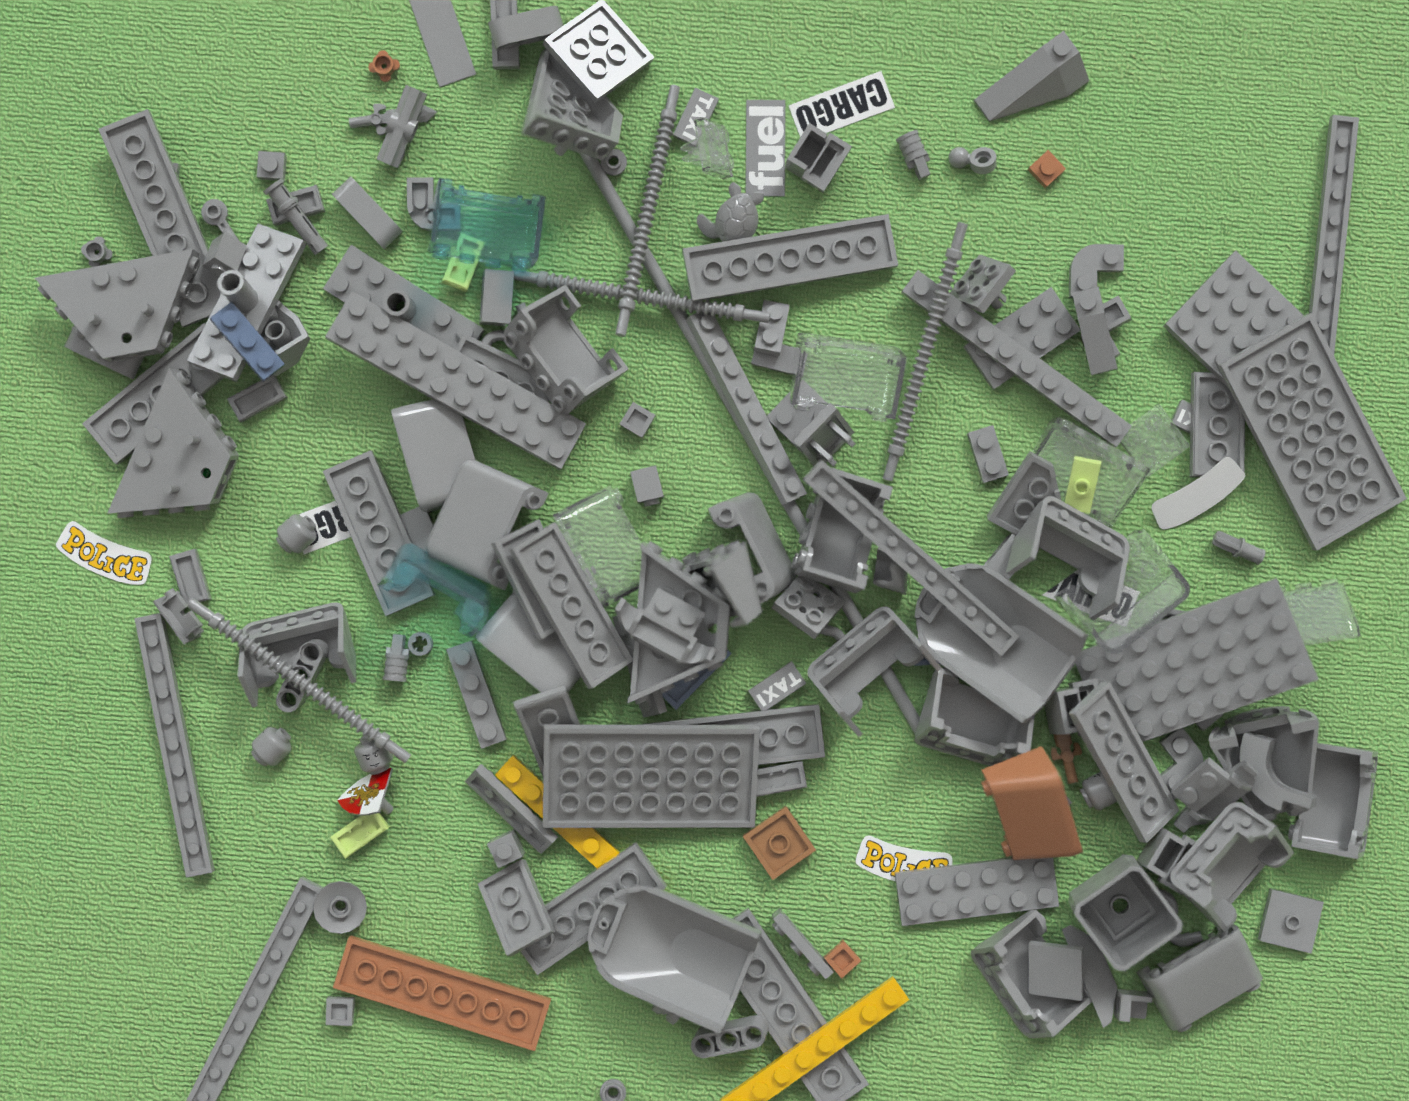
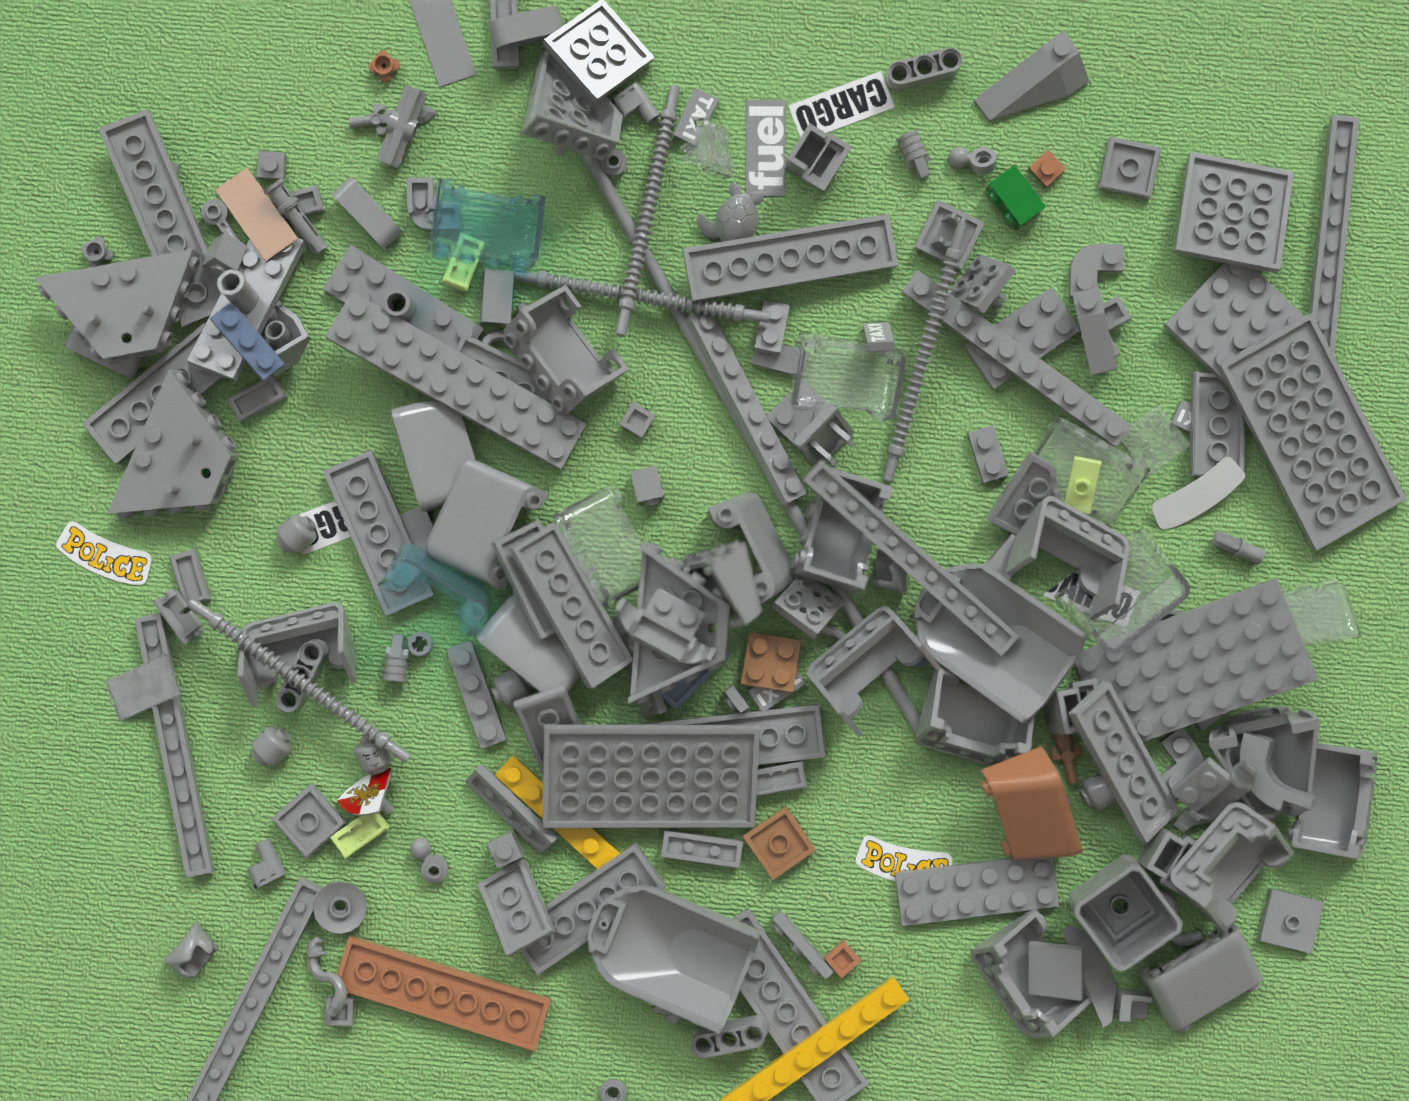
none -> clear piece [105,654,182,721]
none -> light grey hair [164,920,218,978]
none -> sticker [215,168,298,261]
none -> light grey piece [247,838,286,889]
none -> light grey plate [271,783,347,858]
none -> light grey animal [307,937,347,1017]
none -> light grey plate [410,838,448,883]
none -> light grey head [491,669,532,707]
none -> light grey piece [611,82,660,124]
none -> light grey plate [661,829,743,868]
none -> light grey plate [724,684,749,713]
none -> medium nougat plate [741,632,802,693]
none -> light grey tile [863,322,895,352]
none -> light grey beam [885,48,962,91]
none -> light grey plate [914,199,985,271]
none -> green brick [985,164,1046,230]
none -> light grey tile [1098,136,1161,200]
none -> light grey plate [1173,152,1294,273]

